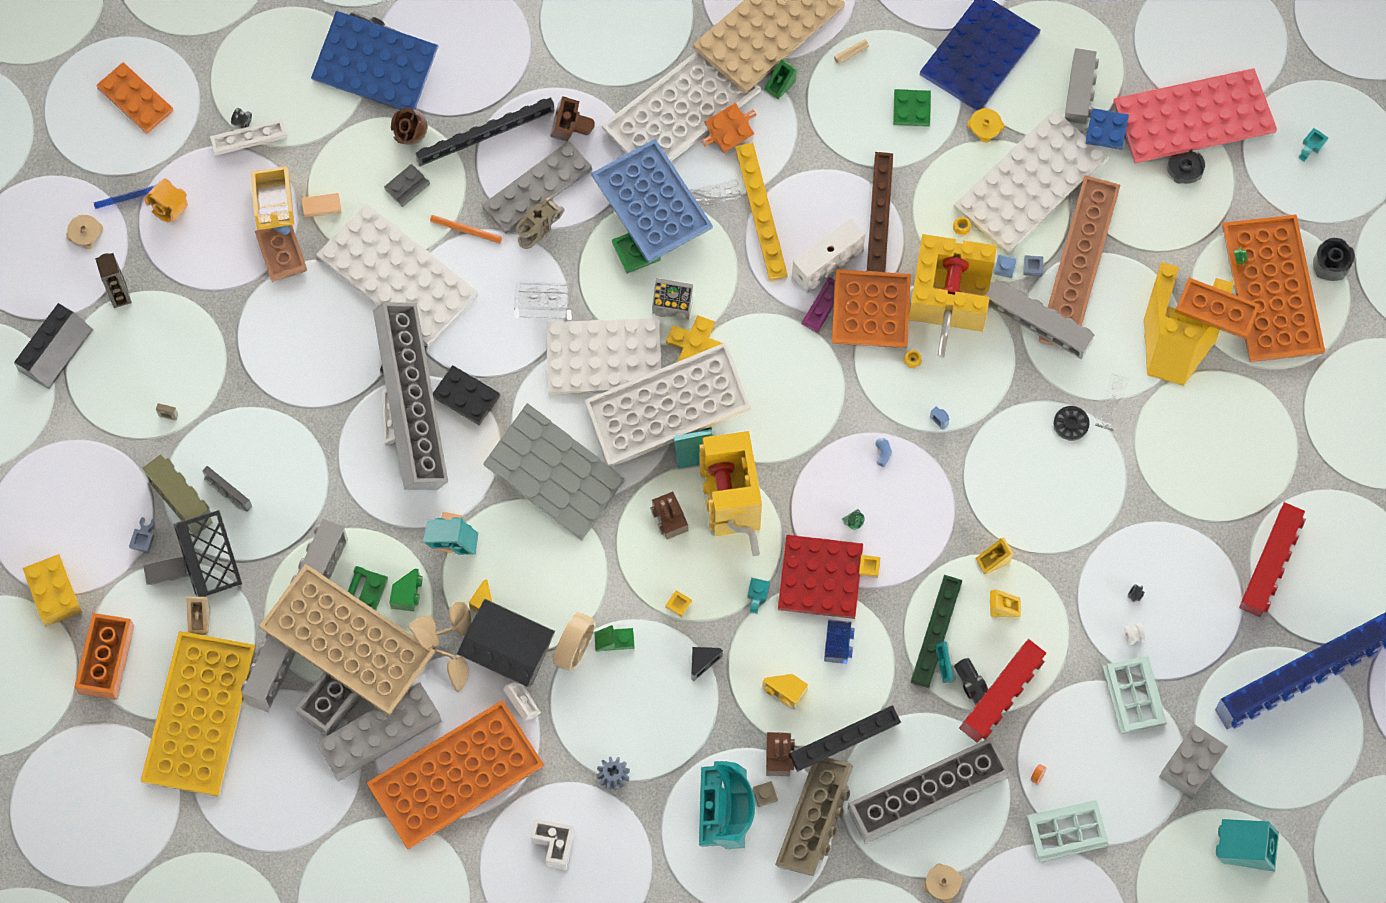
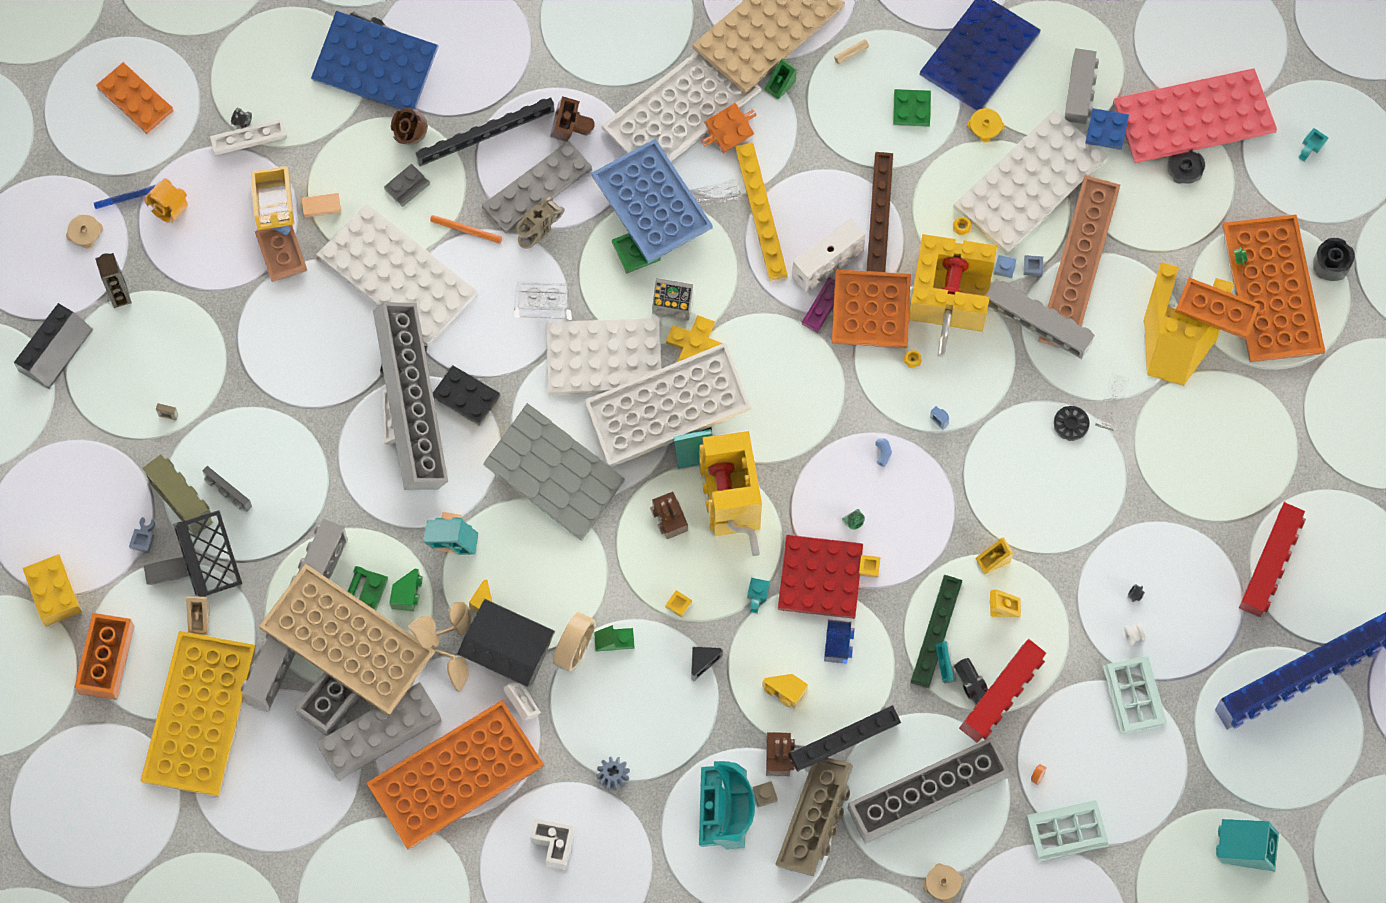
light grey brick [1159,724,1228,799] -> none

